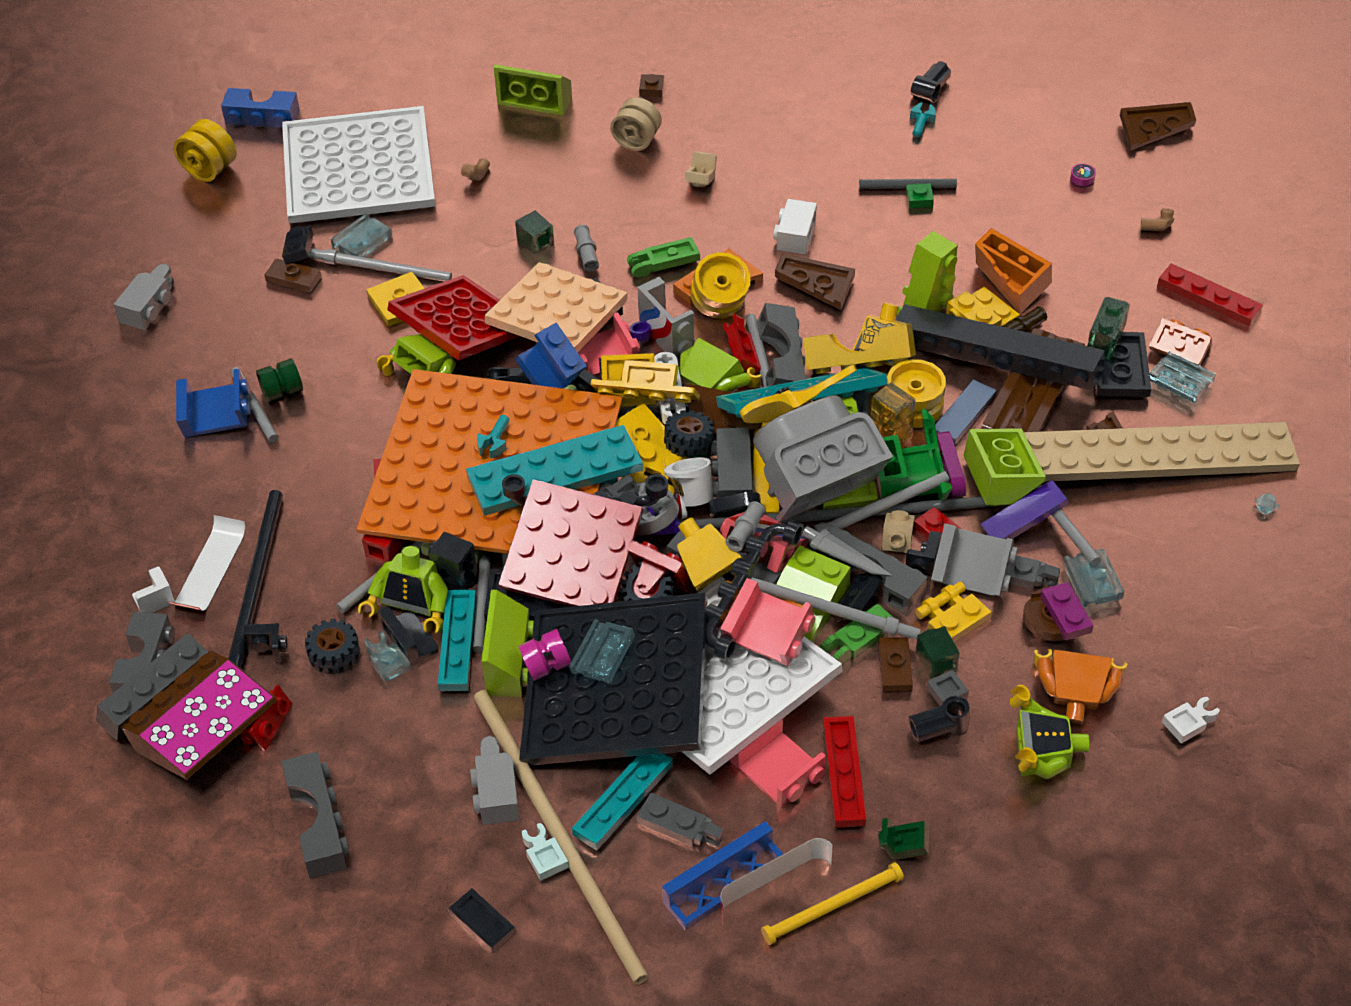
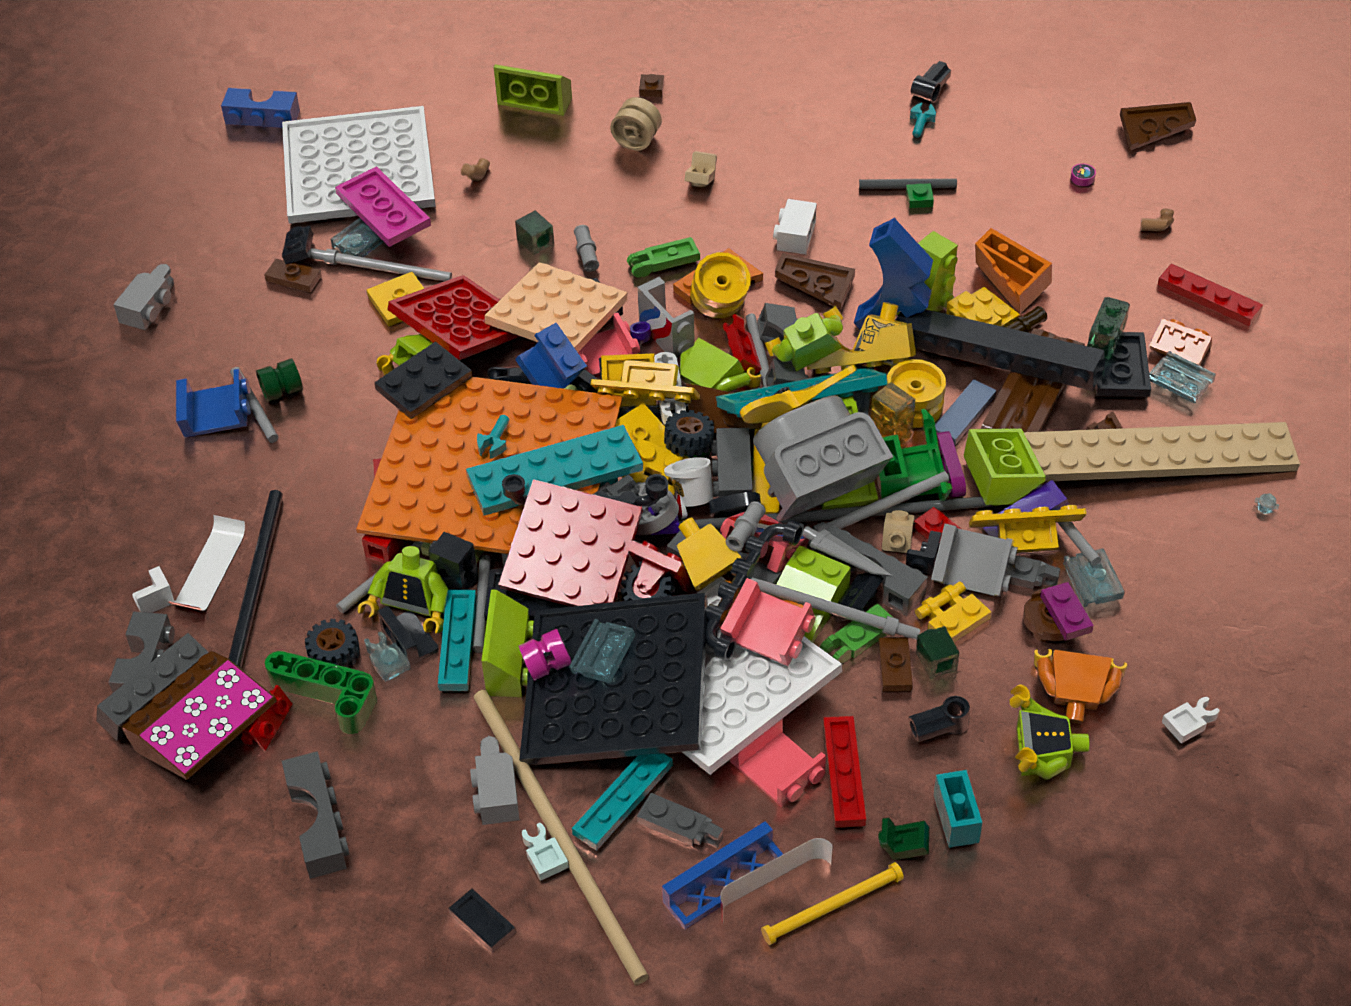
yellow wheel [173,119,237,182] -> none
black bracket [243,623,288,663] -> none
dark grey plate [927,670,969,706] -> none
none -> green beam [265,651,377,734]
none -> dark pink plate [335,166,431,247]
none -> black plate [375,341,472,419]
none -> lime torso [765,306,843,371]
none -> blue arch [854,218,933,330]
none -> teal brick [933,770,983,848]
none -> yellow bracket [969,505,1087,553]

